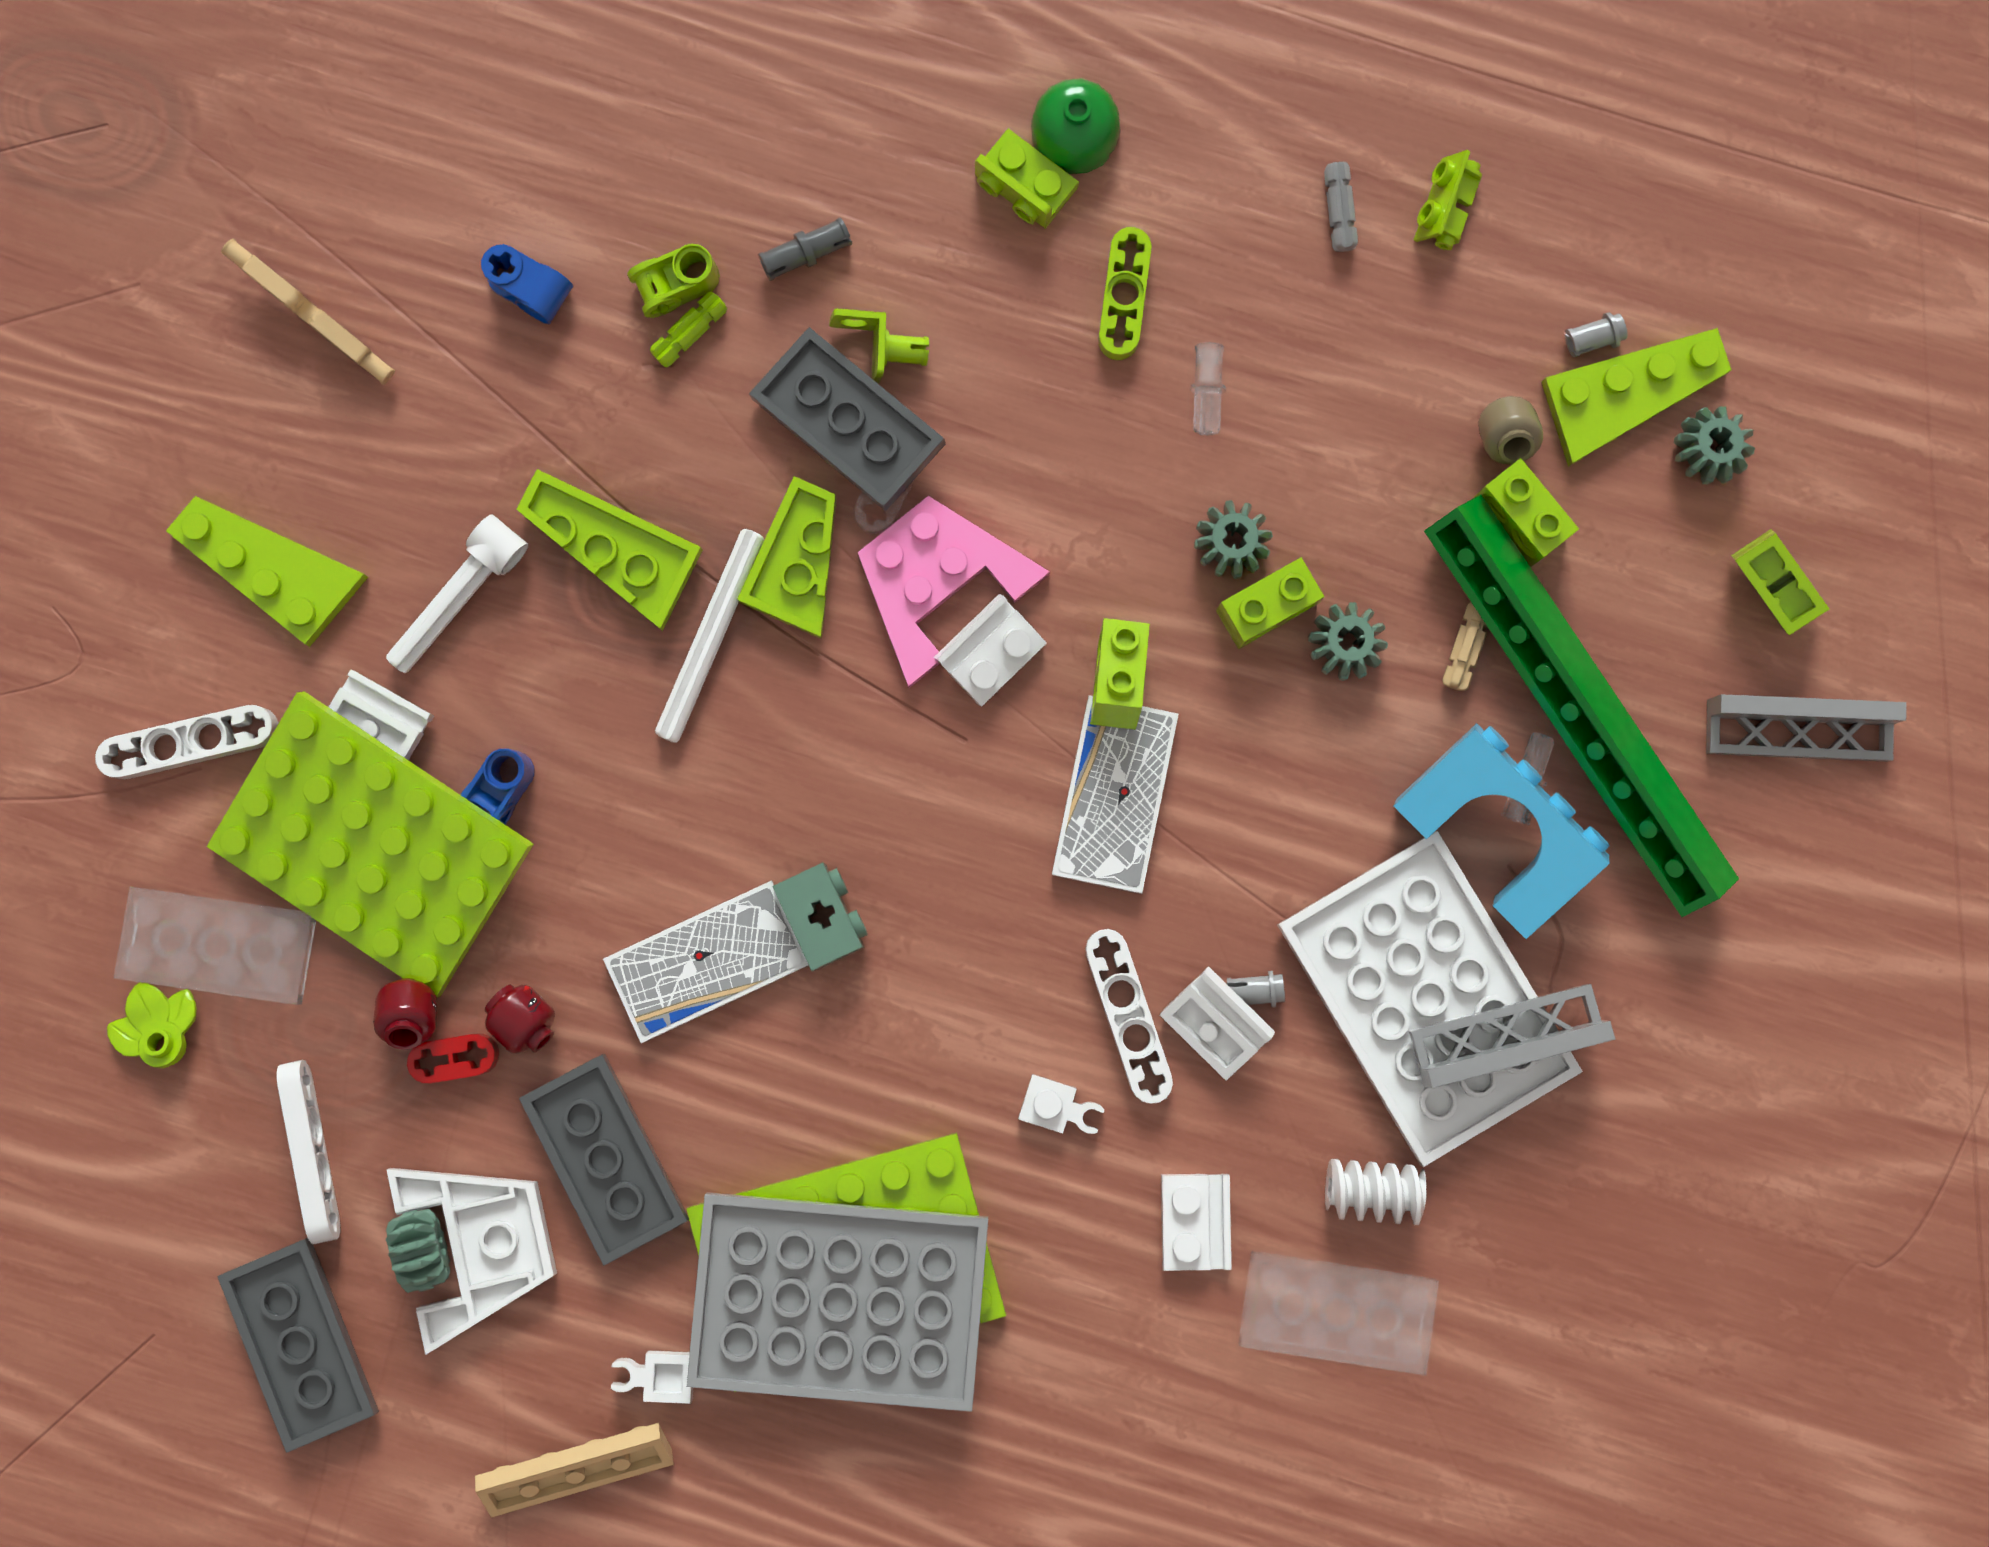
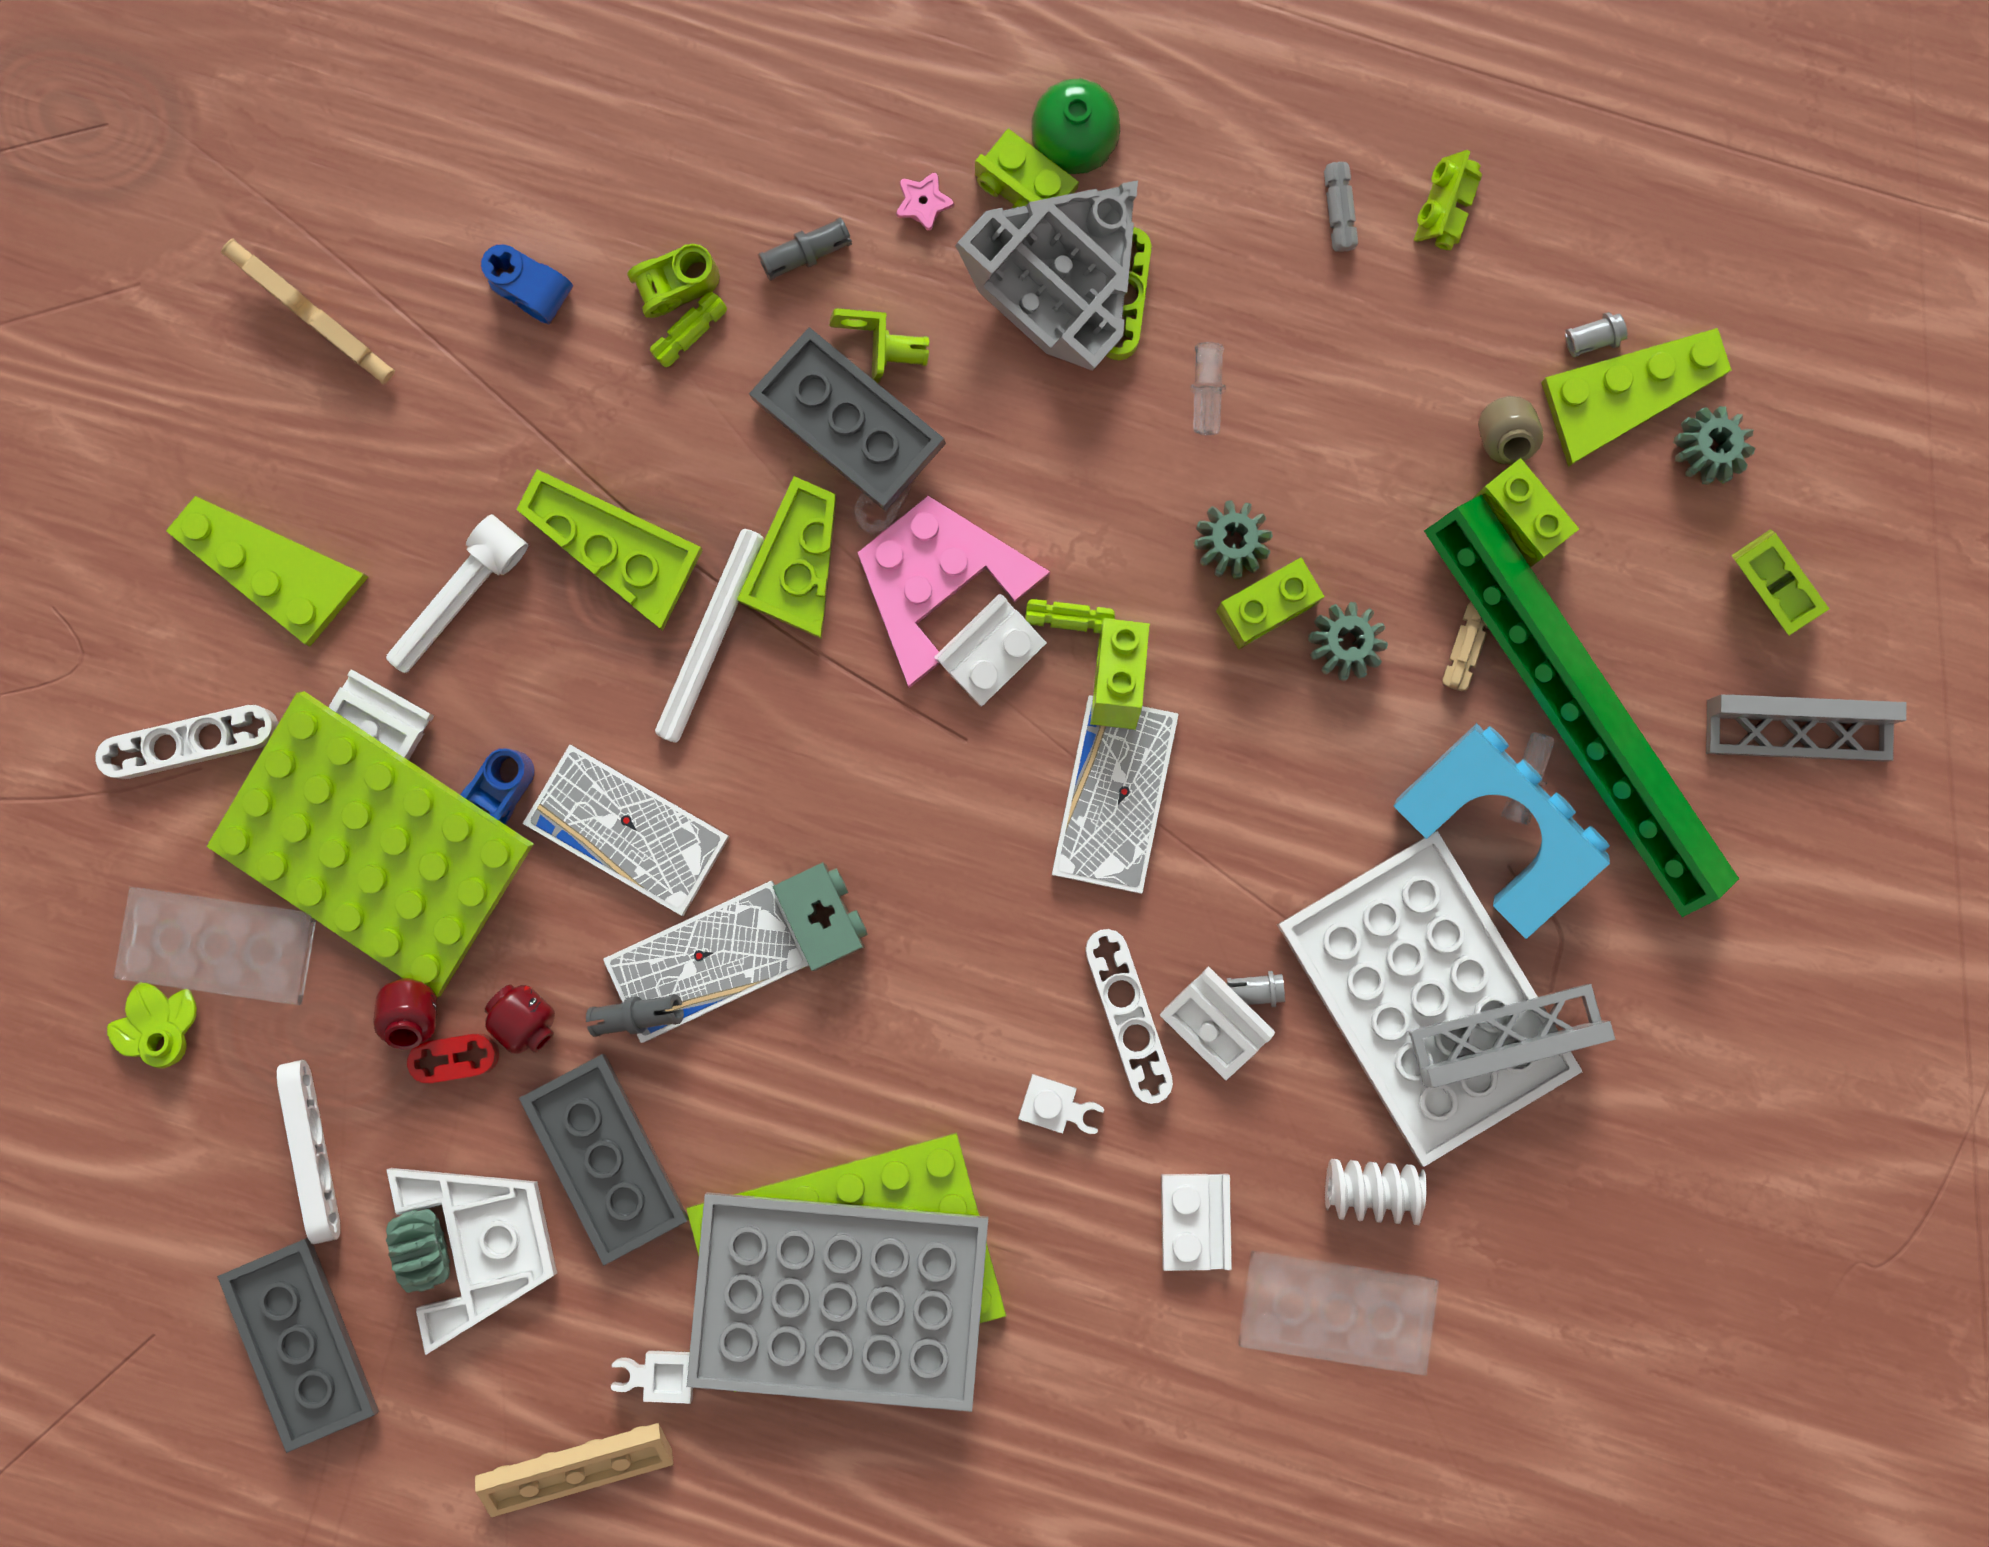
none -> tile [523,745,730,916]
none -> dark grey pin [586,994,684,1037]
none -> bright pink plate [896,173,954,231]
none -> light grey wedge [955,180,1138,371]
none -> lime axle [1025,599,1115,633]

